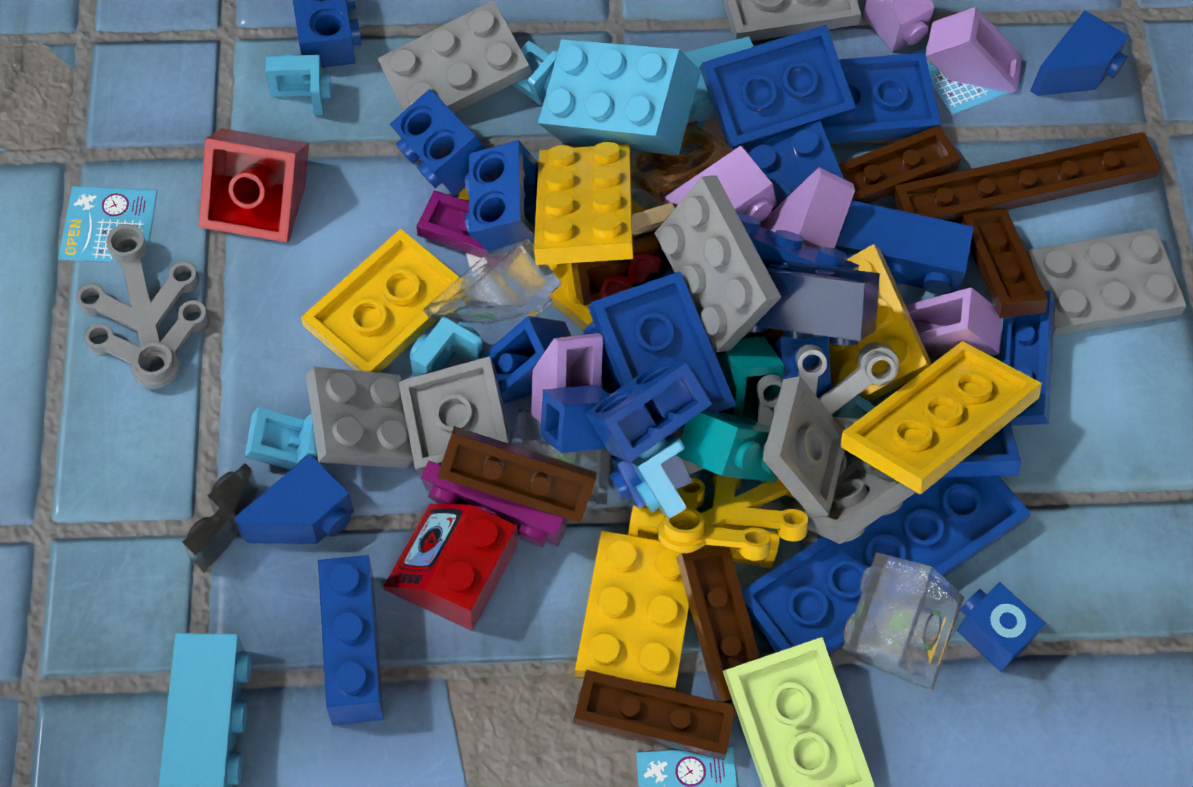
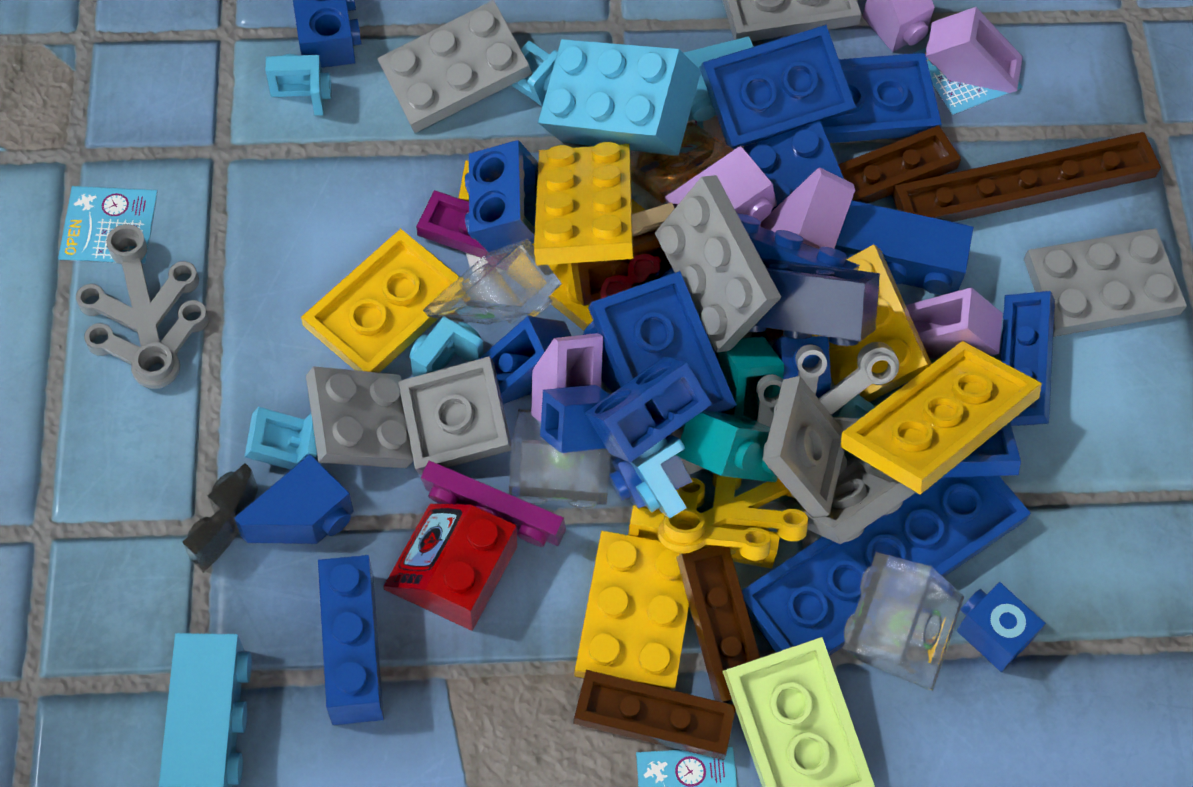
red slope [198,128,309,242] -> none
blue brick [390,89,486,197] -> none
reddish brown plate [437,426,597,523] -> none
reddish brown plate [961,209,1048,318] -> none
blue slope [1030,10,1129,96] -> none

